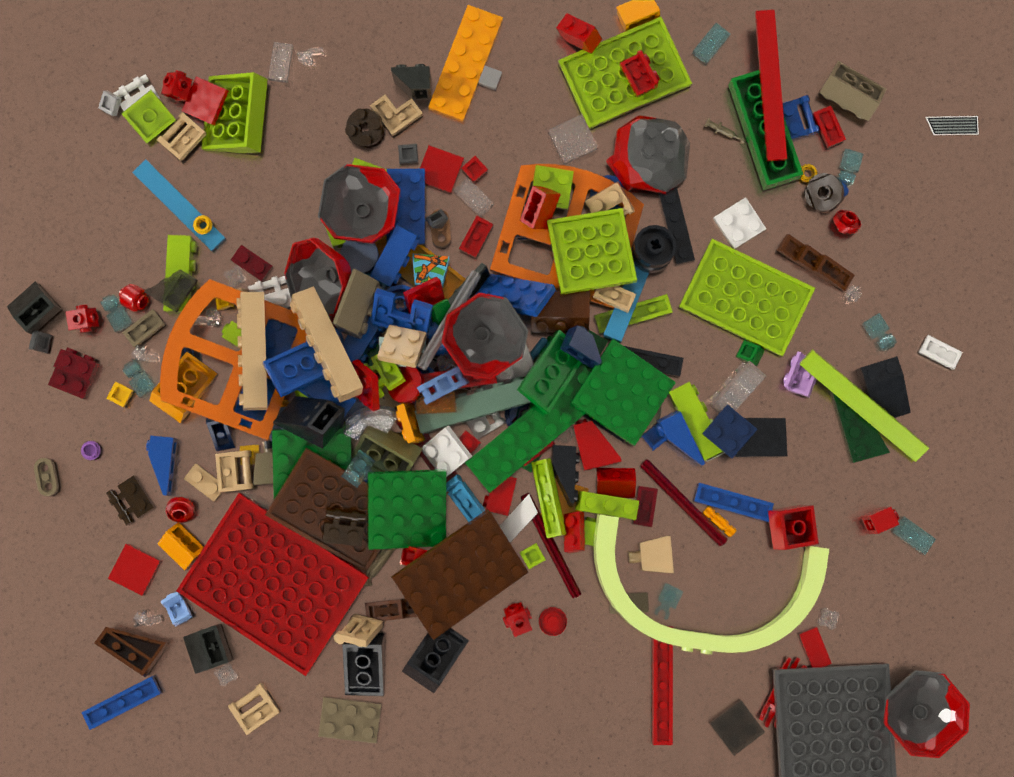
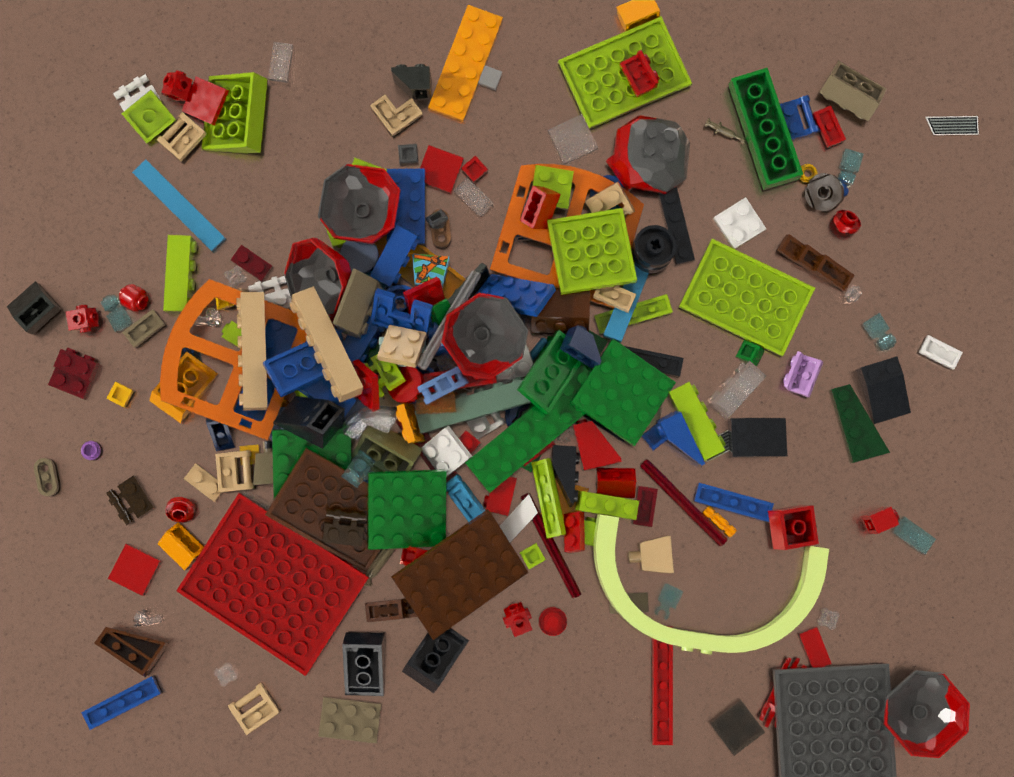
dark grey tile [29,330,52,353] -> none
light grey tile [98,90,122,116] -> none
clear light blue plate [122,360,156,398] -> none
clear plate [131,345,159,362] -> none
clear smoke wing [144,269,198,313] -> none
blue slope [146,435,177,496] -> none
light blue bracket [161,592,193,627] -> none
pearl dark grey slope [183,624,233,674] -> none
yellow plate [193,215,213,235] -> none
clear plate [297,47,323,66] -> none
tan plate [334,614,383,647] -> none
dark brown plate [345,108,384,147] -> none
red plate [459,216,494,258] -> none
red brick [556,13,602,54] -> none
clear light blue plate [692,23,731,64] -> none
dark blue plate [702,404,758,459] -> none
red tile [755,10,787,161] -> none
lime tile [799,349,929,462] -> none

